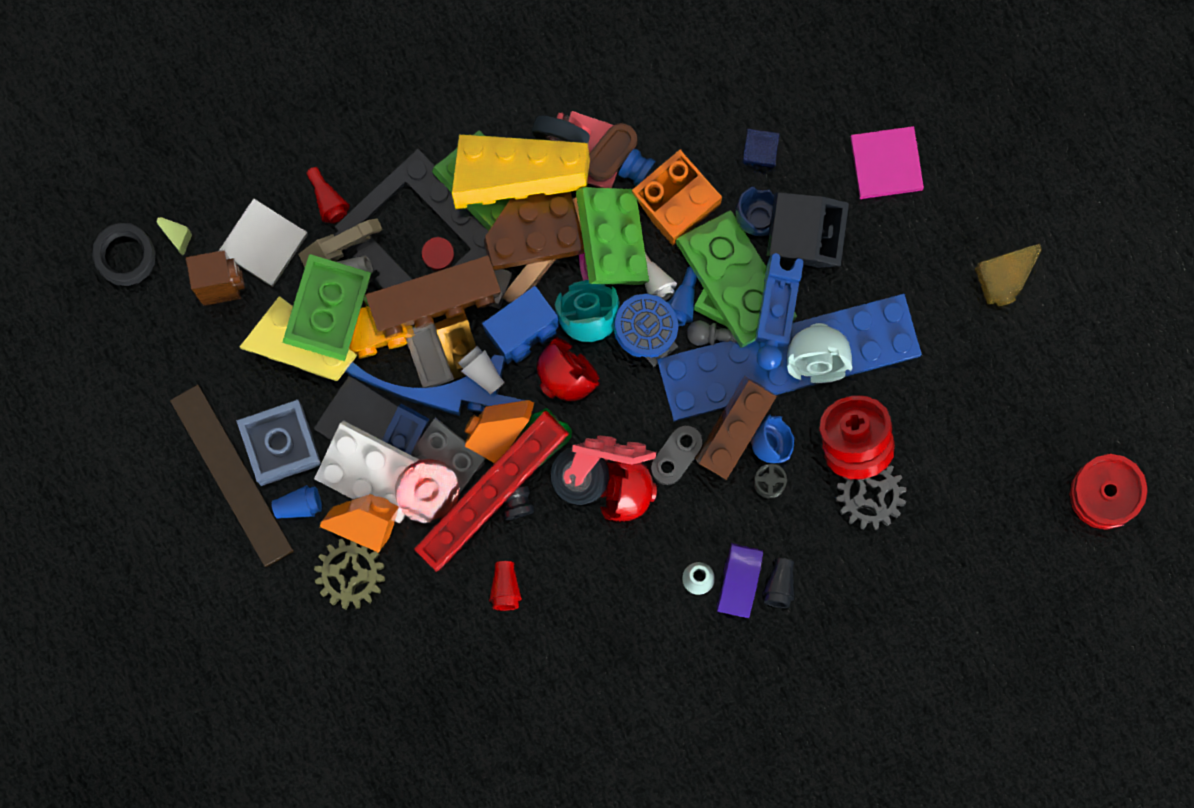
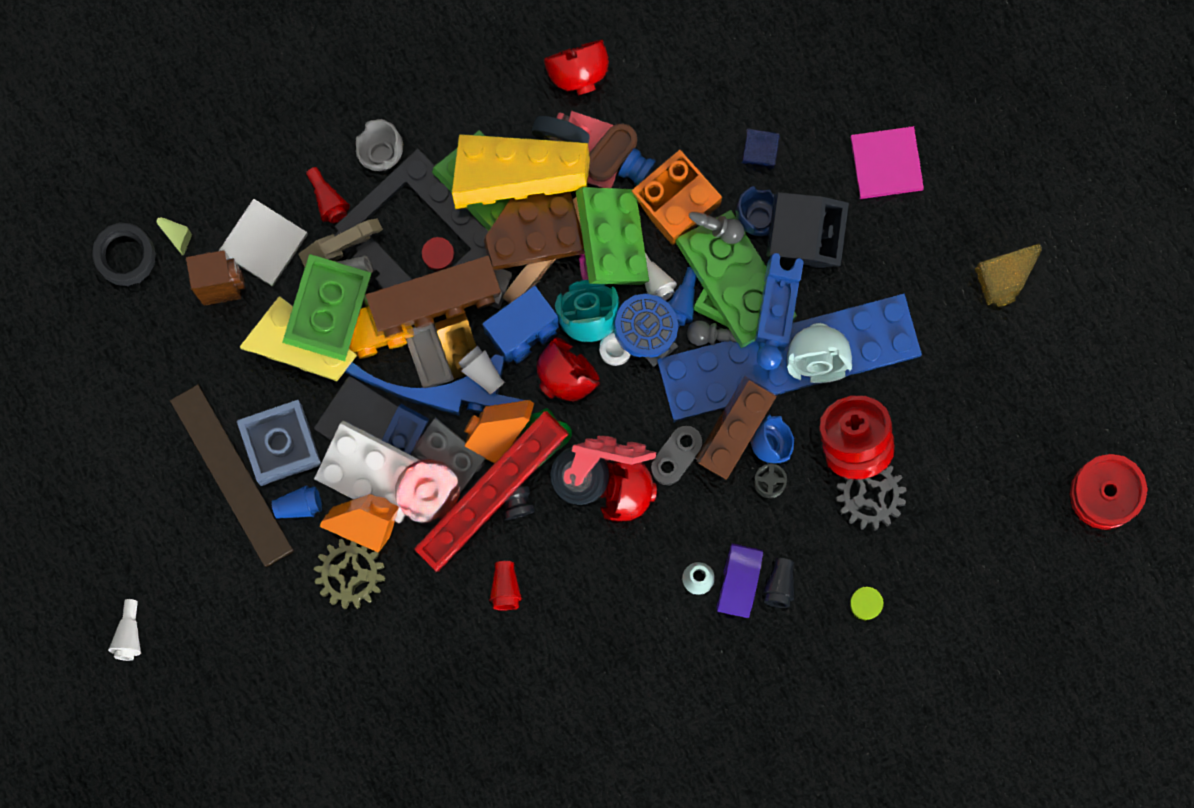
none -> white cone [109,599,141,661]
none -> light grey hair [356,119,403,171]
none -> red cylinder [544,40,609,95]
none -> white tile [599,333,631,366]
none -> dark grey bar [689,212,745,244]
none -> lime tile [850,587,883,620]

